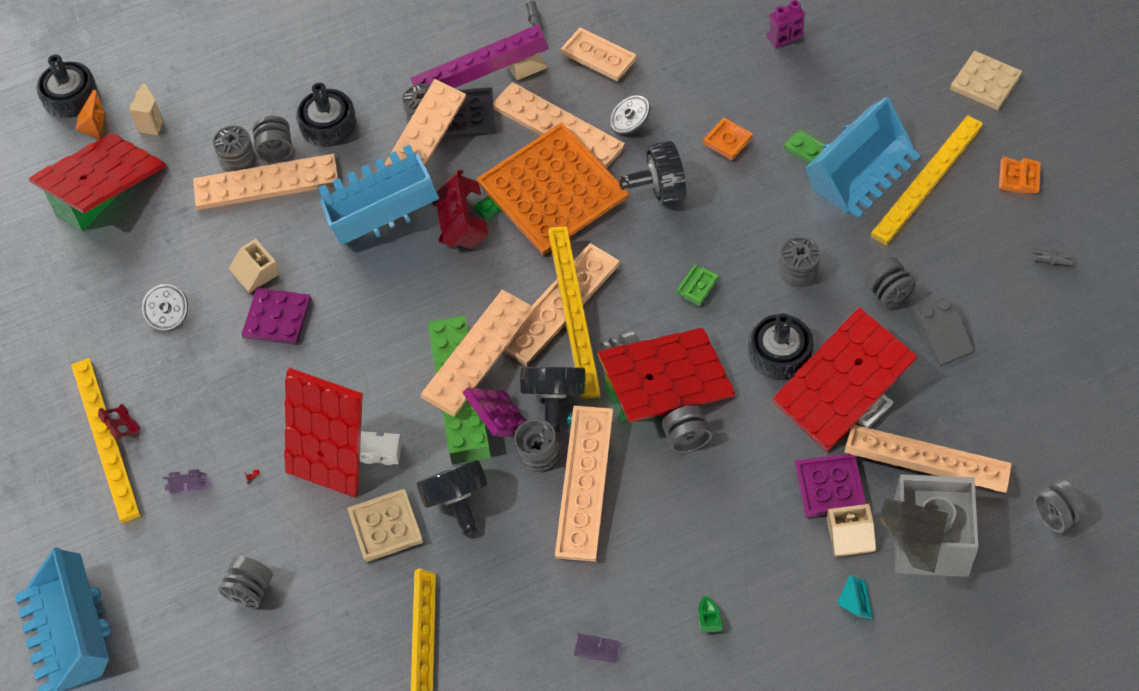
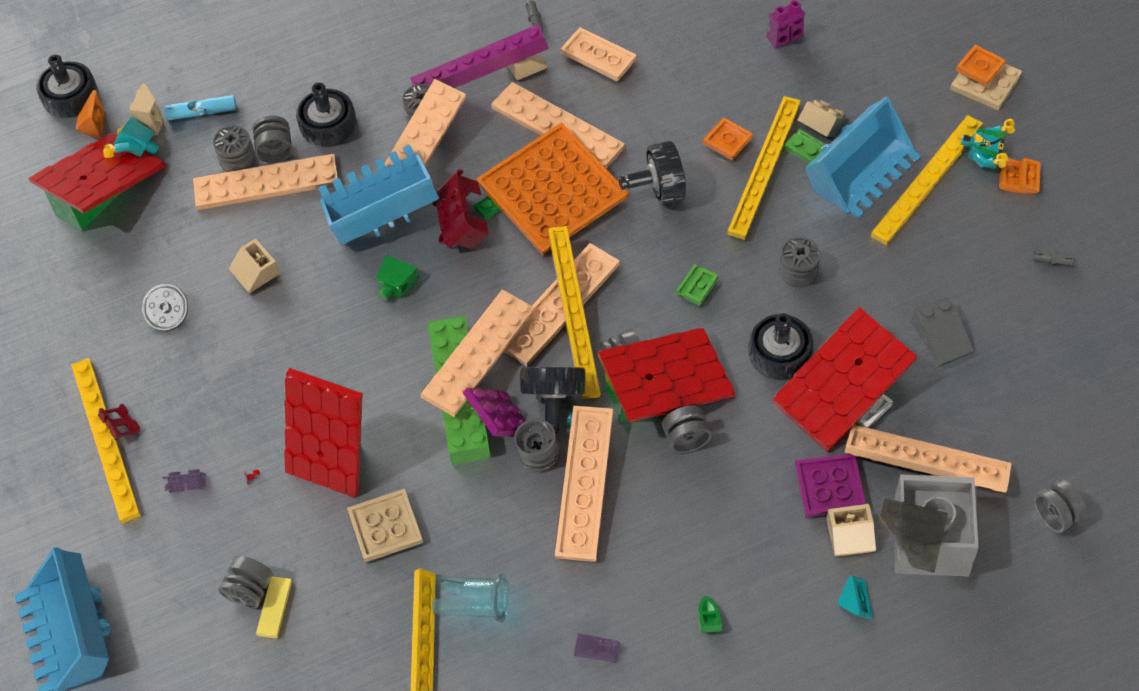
magenta plate [241,288,311,345] -> none
white brick [360,431,402,465] -> none
black wheel [417,460,487,536] -> none
black plate [443,87,495,137] -> none
shield [610,95,651,134] -> none
dark grey wheel [865,257,917,308] -> none
none -> teal torso [103,116,160,158]
none -> medium azure piece [164,95,237,121]
none -> light yellow tile [256,577,292,639]
none -> green torso [376,255,419,301]
none -> clear light blue piece [432,574,509,622]
none -> yellow plate [727,96,801,240]
none -> tan slope [798,100,849,137]
none -> orange plate [956,45,1006,86]
none -> torso [960,119,1015,170]

